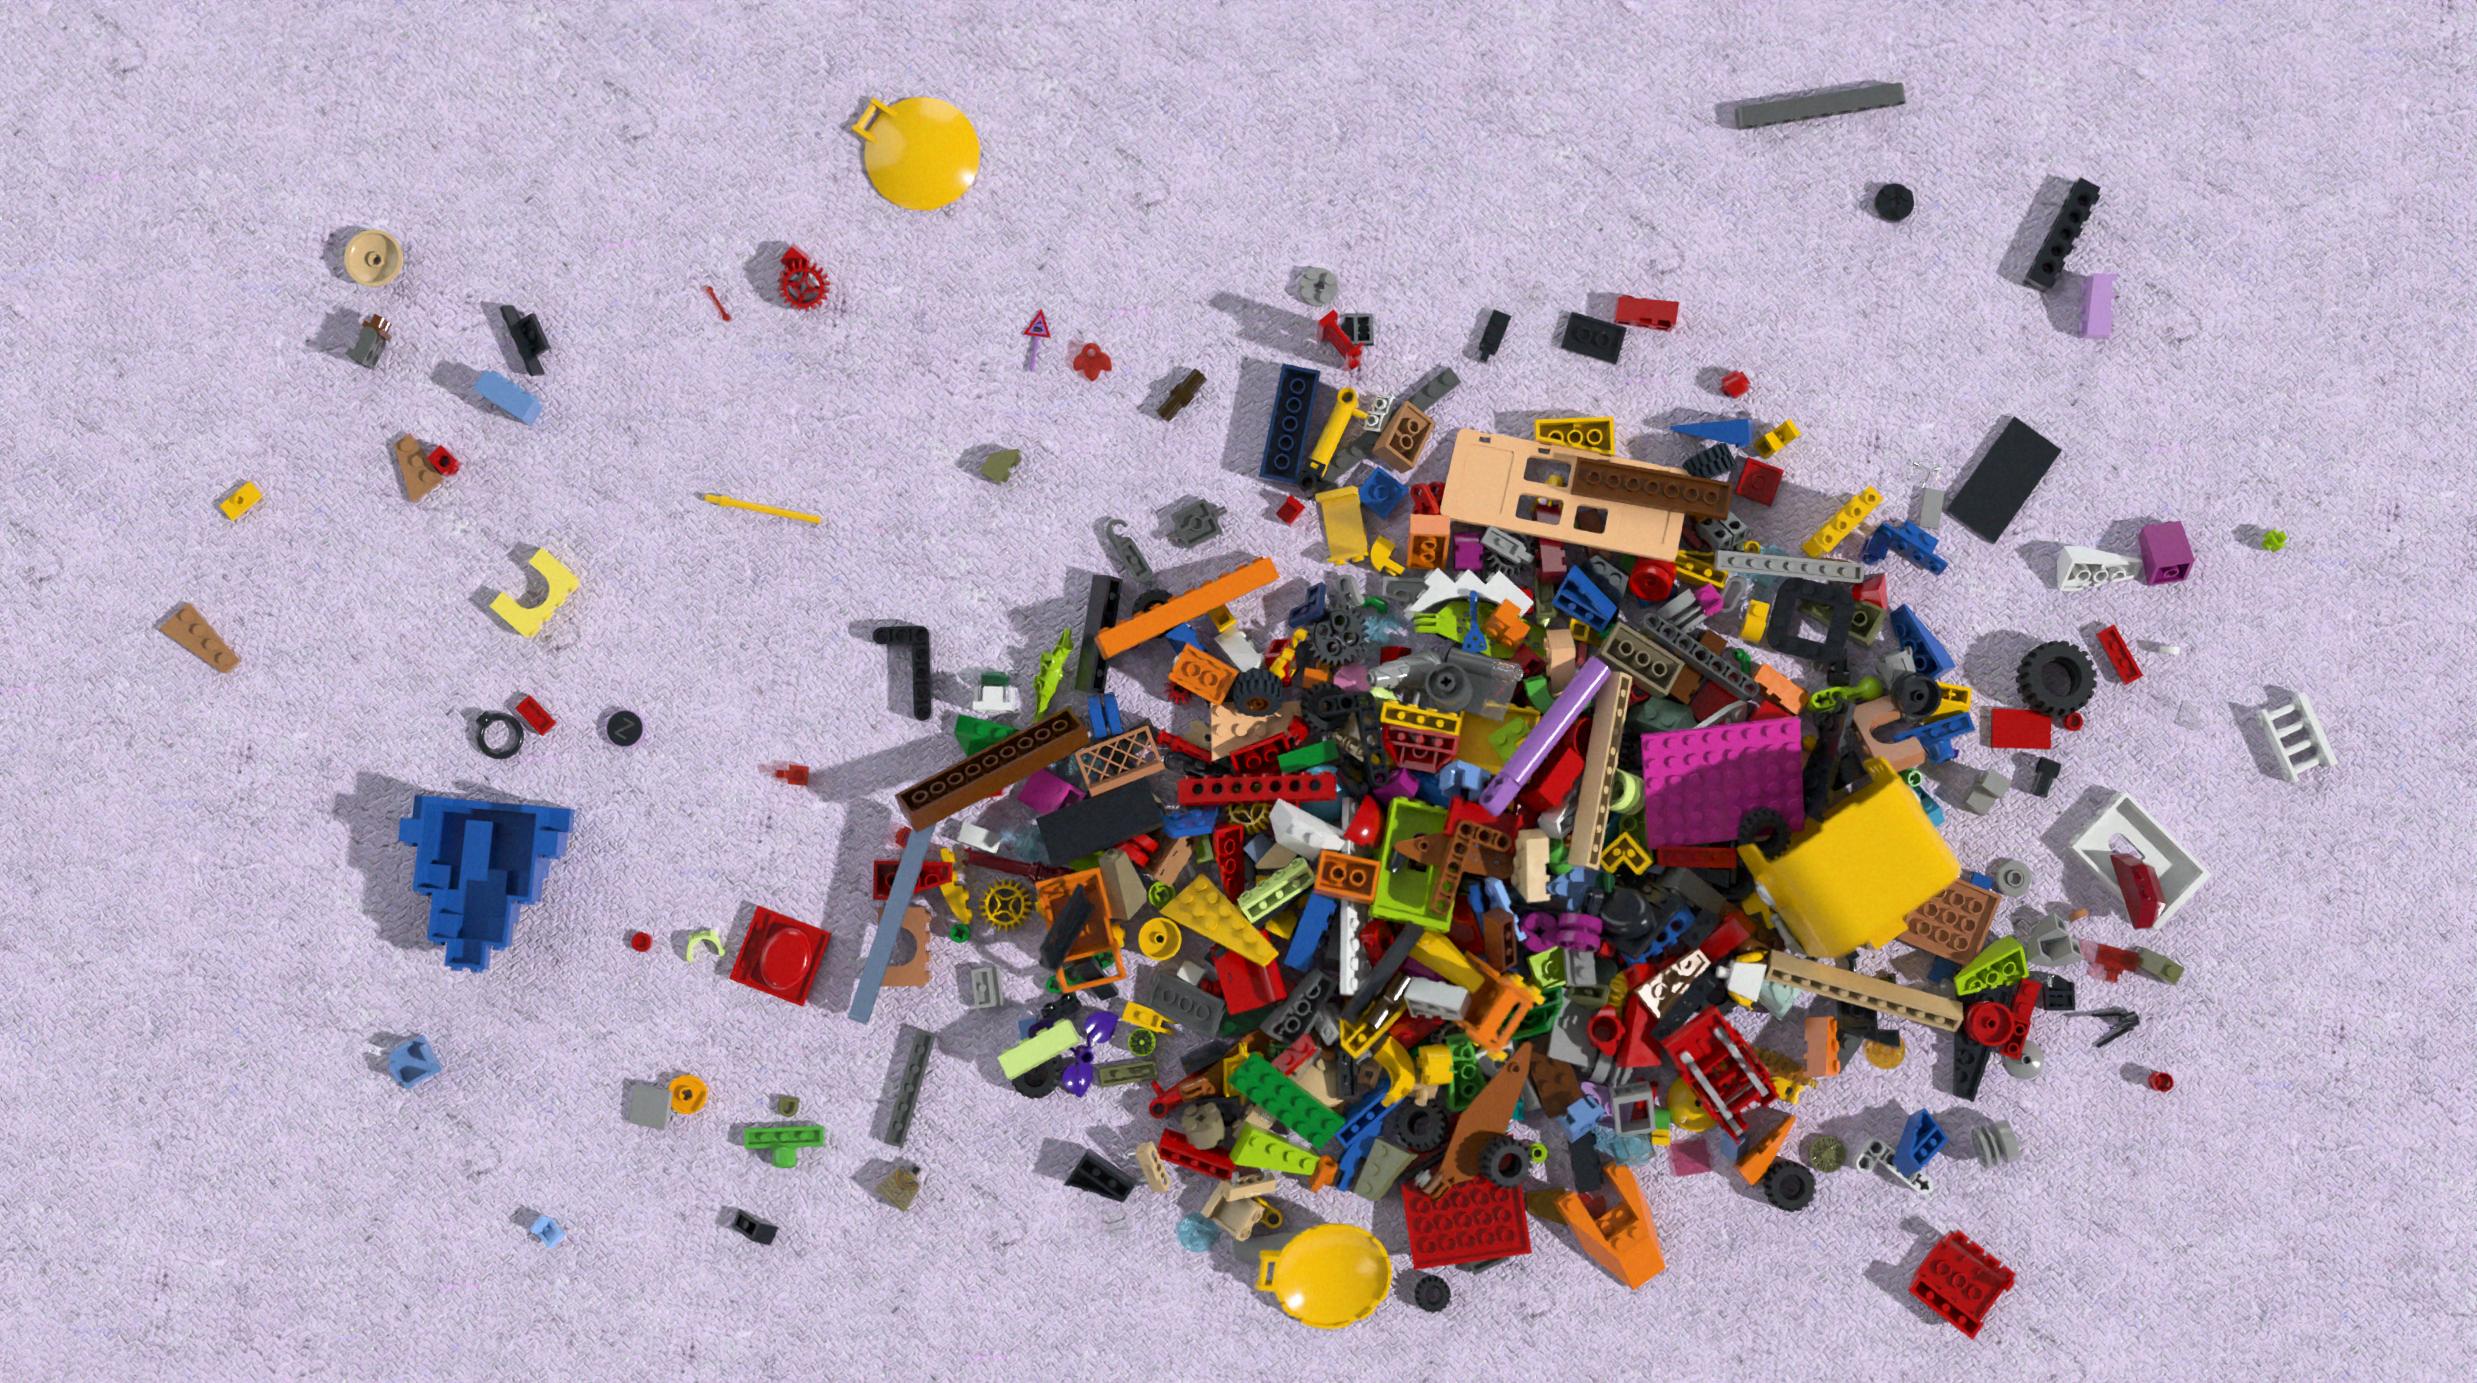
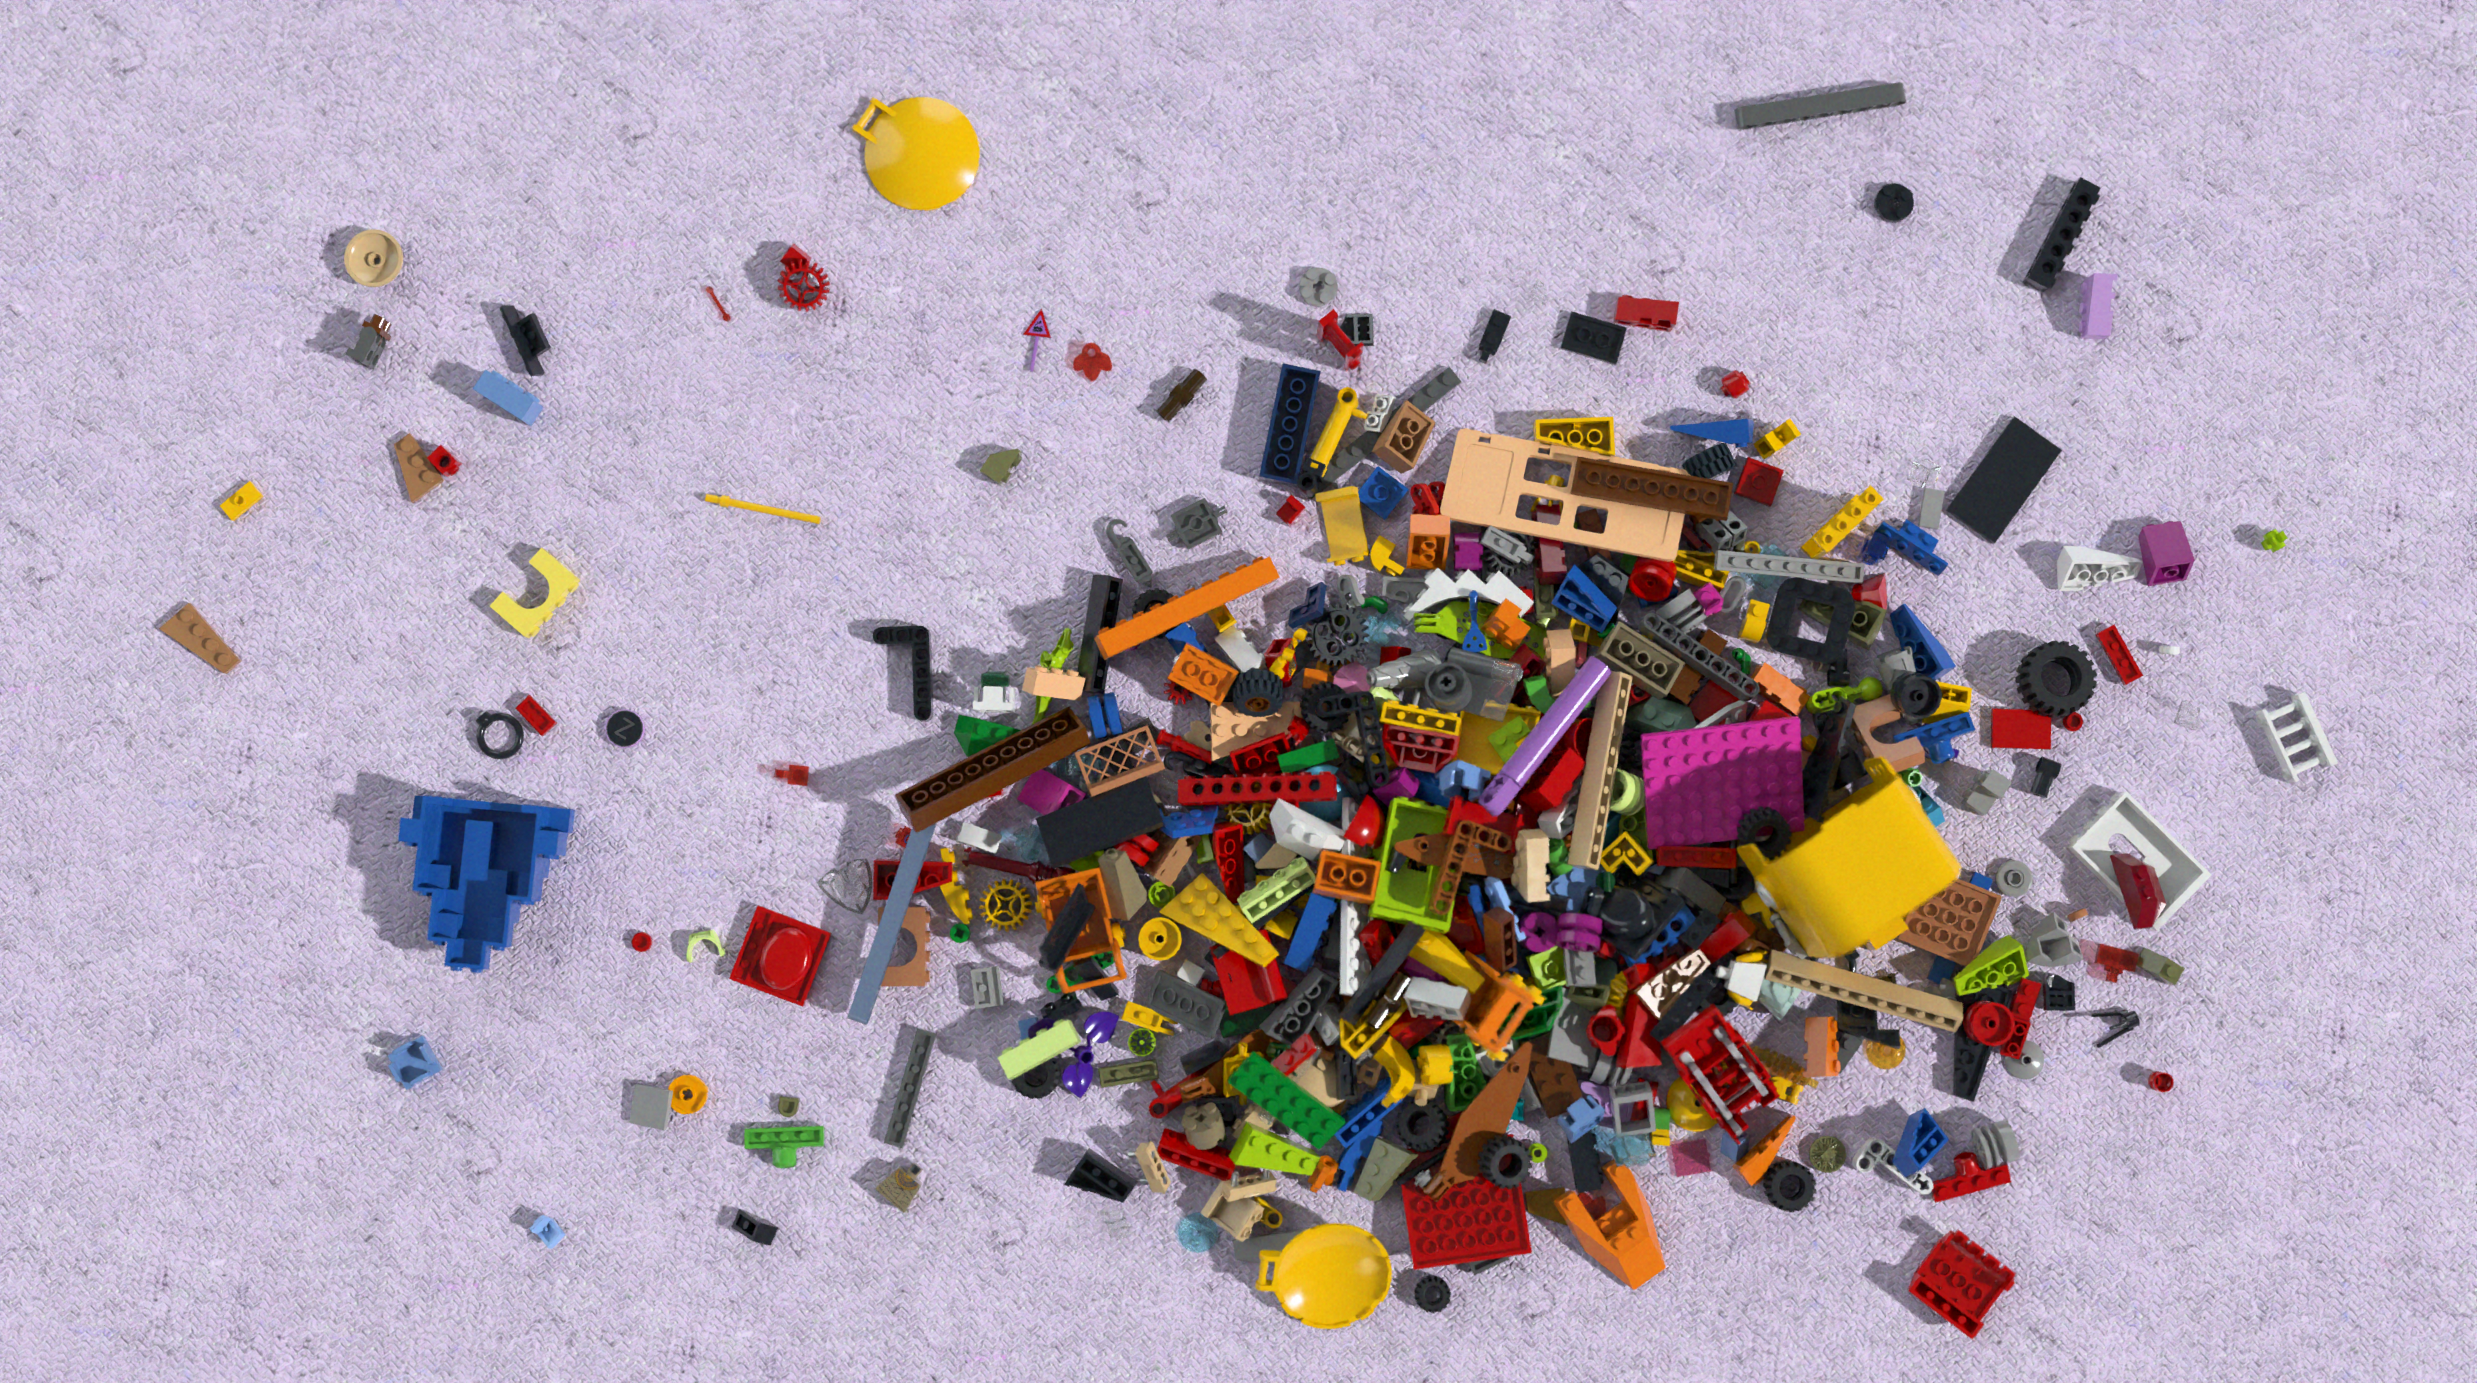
none -> clear brick [817,859,873,914]
none -> light nougat brick [1022,665,1086,701]
none -> red plate [1931,1152,2011,1203]

